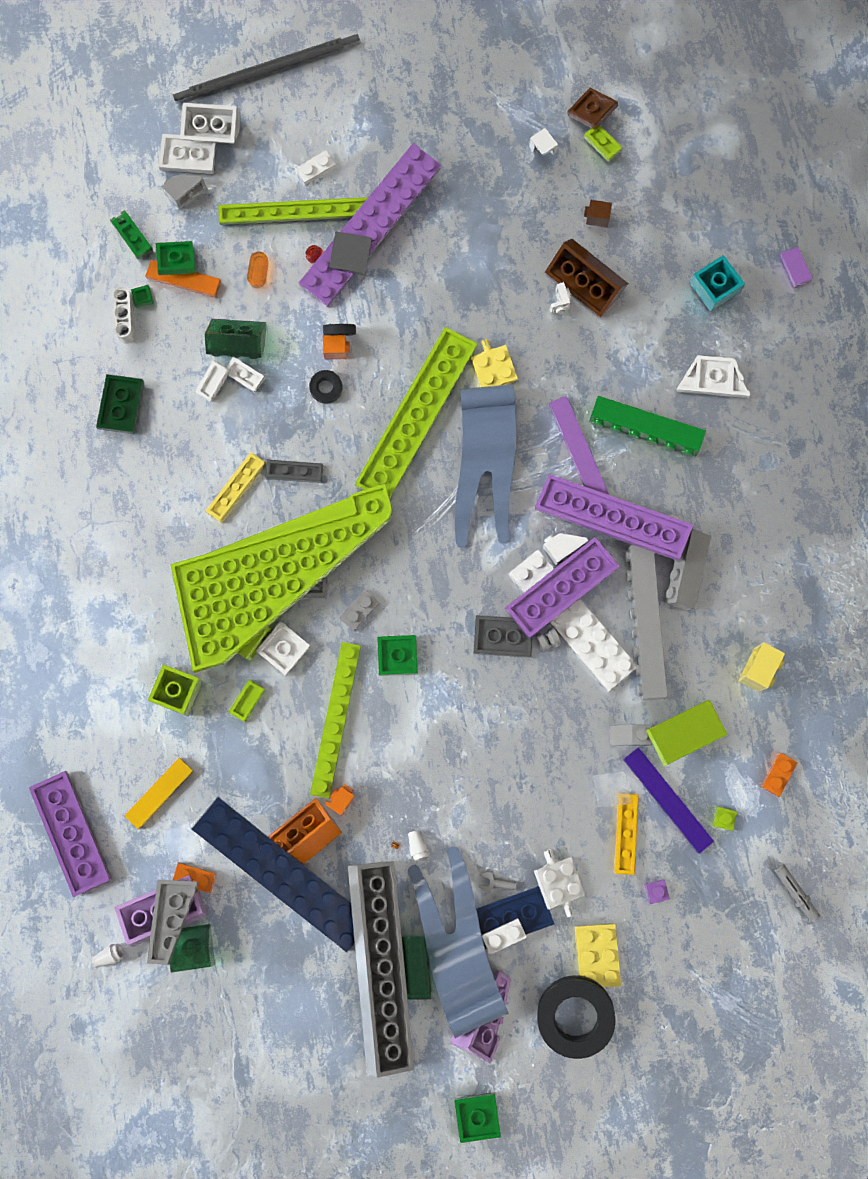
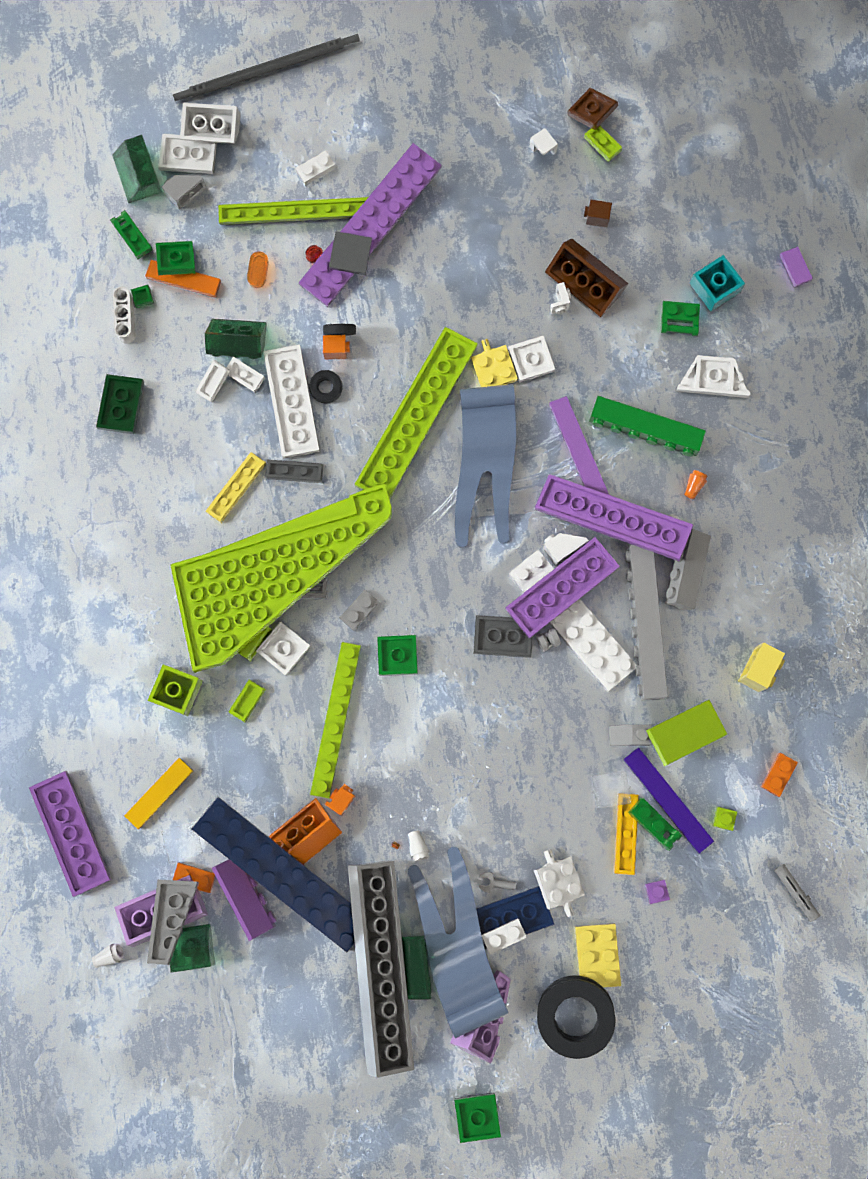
none -> clear green slope [112,135,163,203]
none -> medium lavender slope [212,859,277,941]
none -> white plate [263,344,320,459]
none -> white plate [508,336,555,382]
none -> green plate [628,798,682,851]
none -> green plate [660,301,700,336]
none -> orange cone [684,470,708,500]

